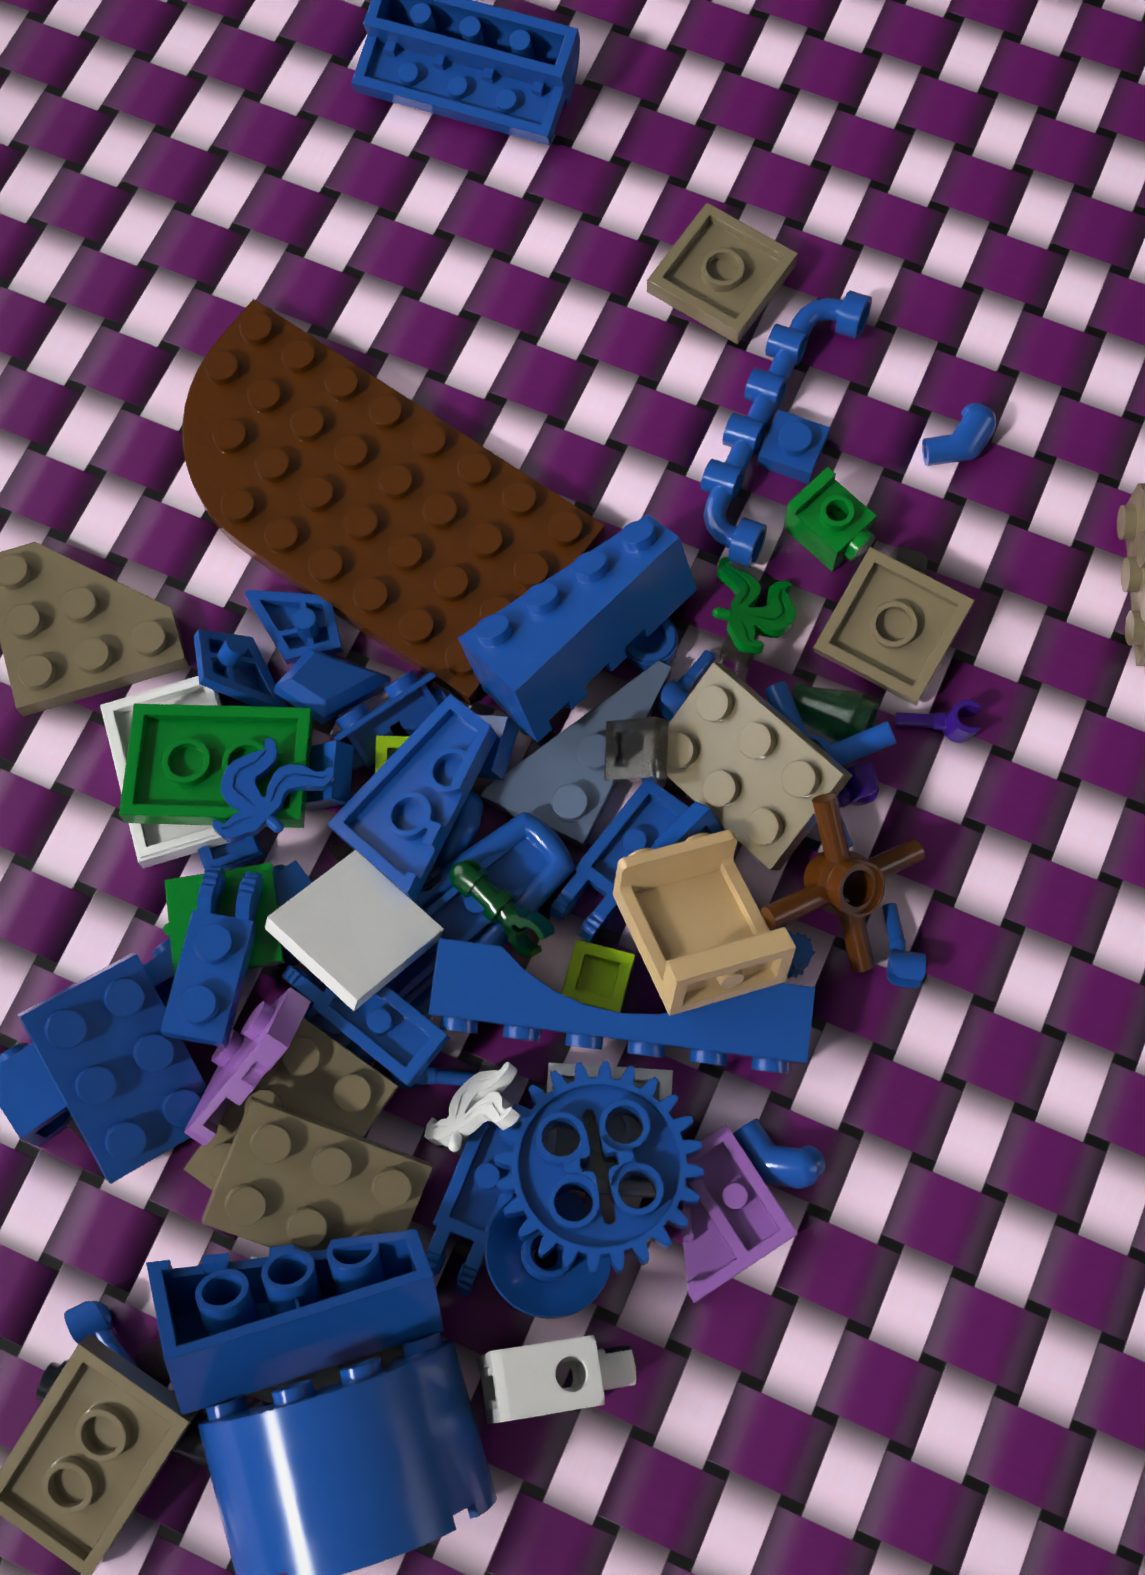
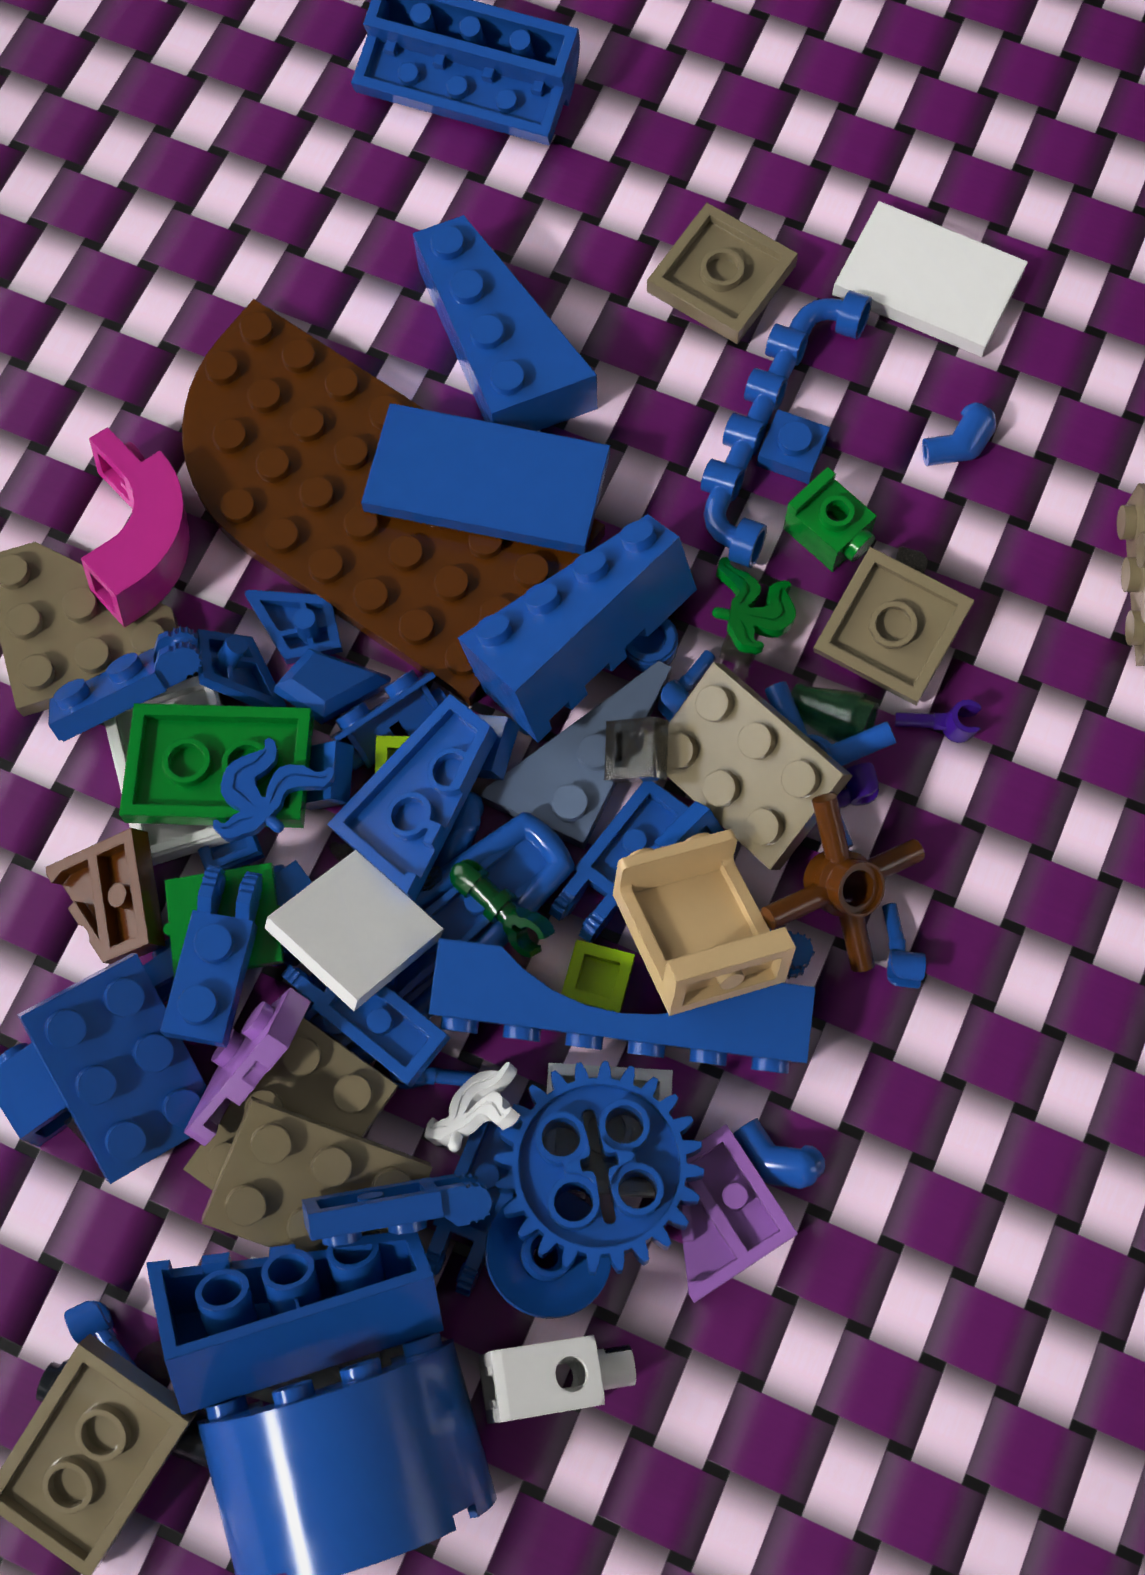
none -> reddish brown wing [45,828,166,964]
none -> blue hinge [48,625,202,742]
none -> dark pink arch [81,427,190,628]
none -> blue hinge [301,1173,494,1246]
none -> blue tile [361,403,610,555]
none -> blue wedge [413,215,598,431]
none -> white tile [832,201,1028,357]

